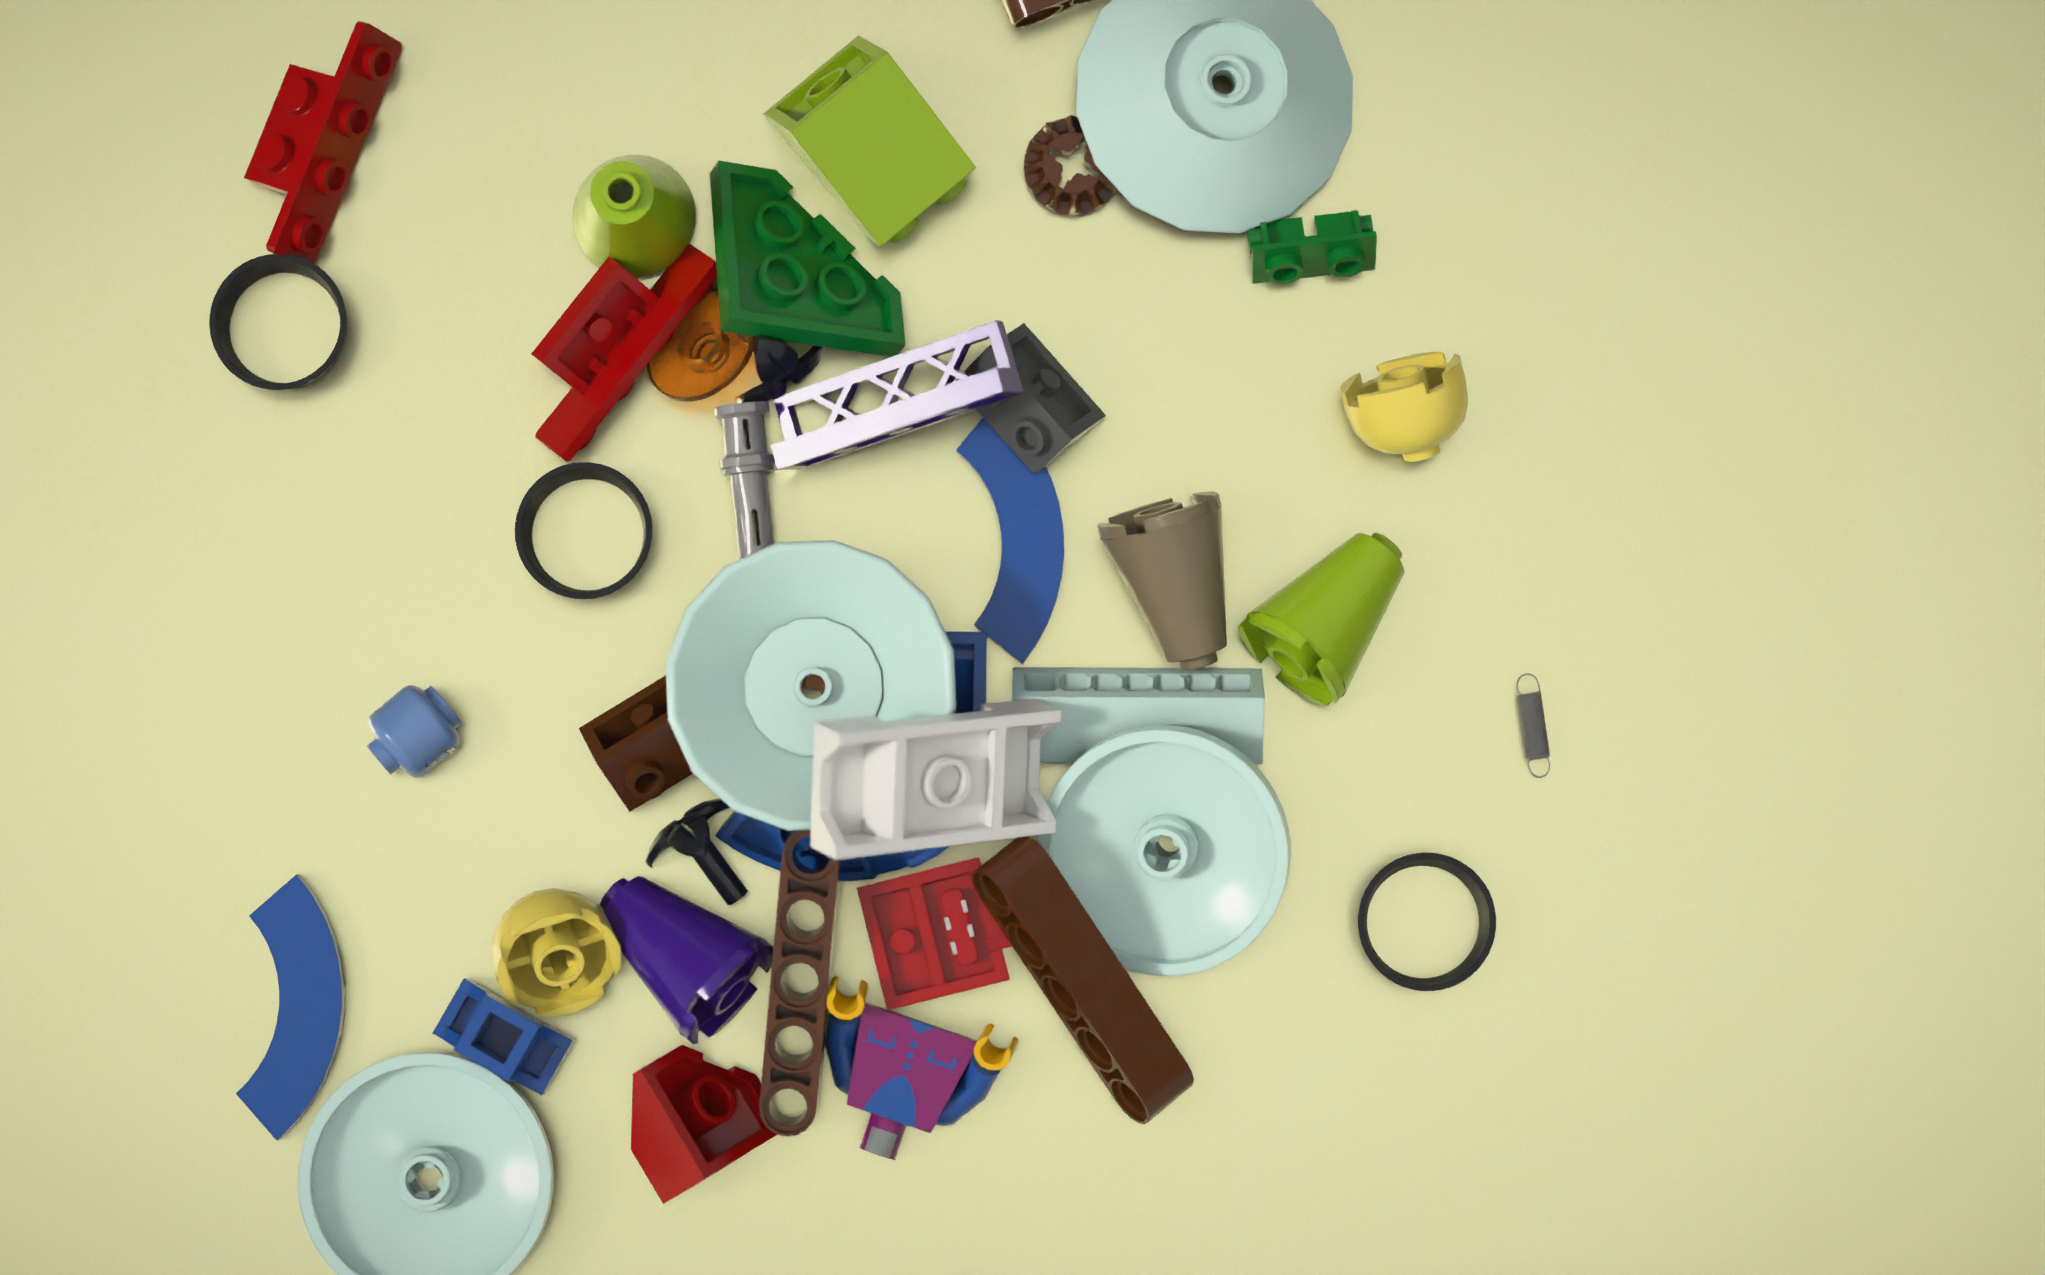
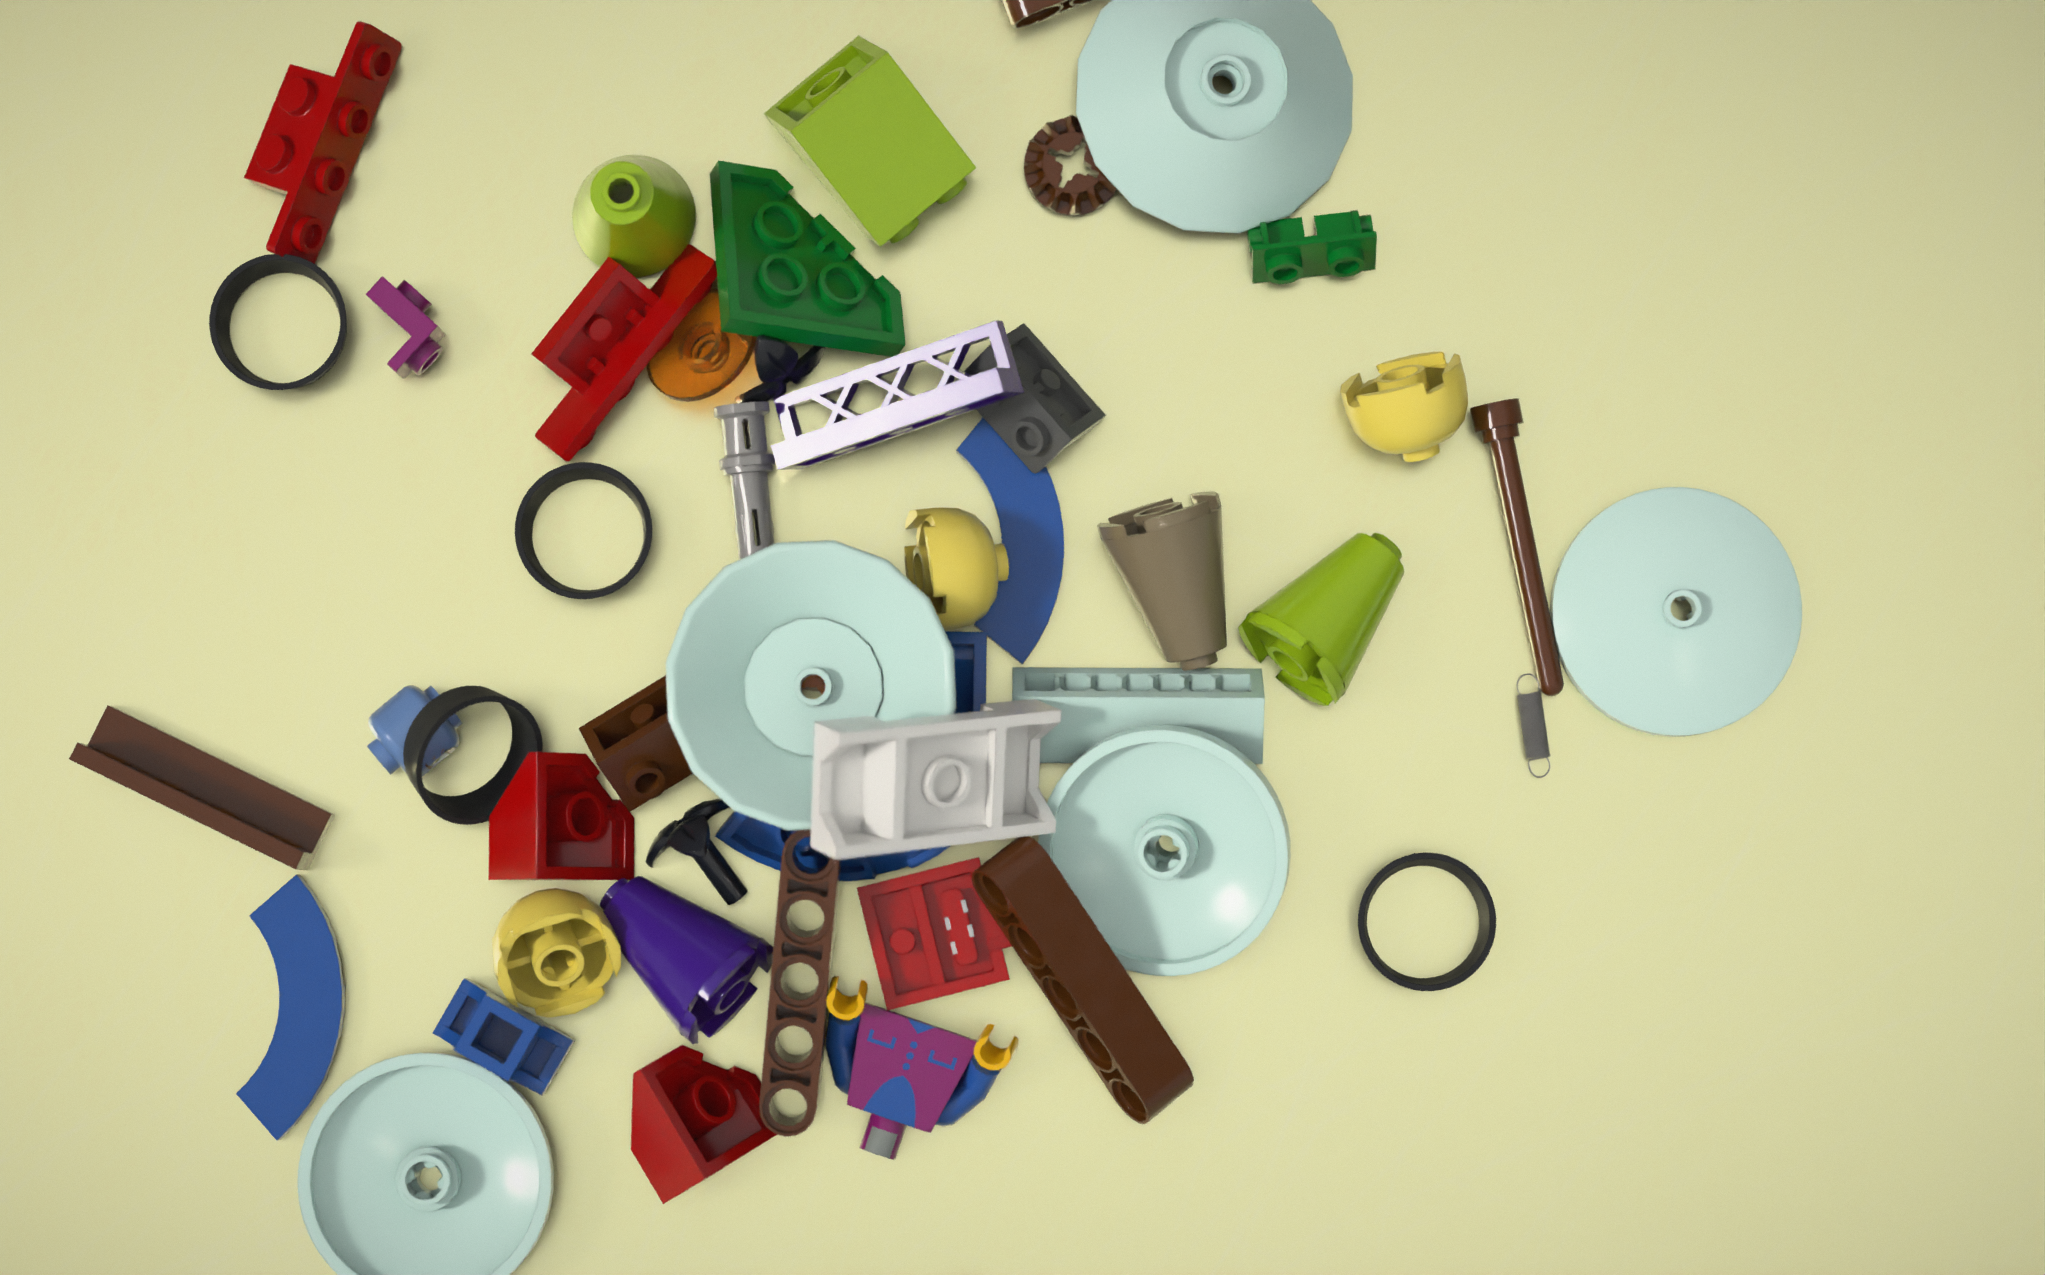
none -> reddish brown fence [69,705,335,871]
none -> magenta bracket [366,276,446,379]
none -> black tyre [403,686,543,825]
none -> red slope [488,752,634,880]
none -> light yellow cylinder [904,507,1009,631]
none -> reddish brown piece [1470,398,1564,696]
none -> light aqua dish [1550,487,1802,737]

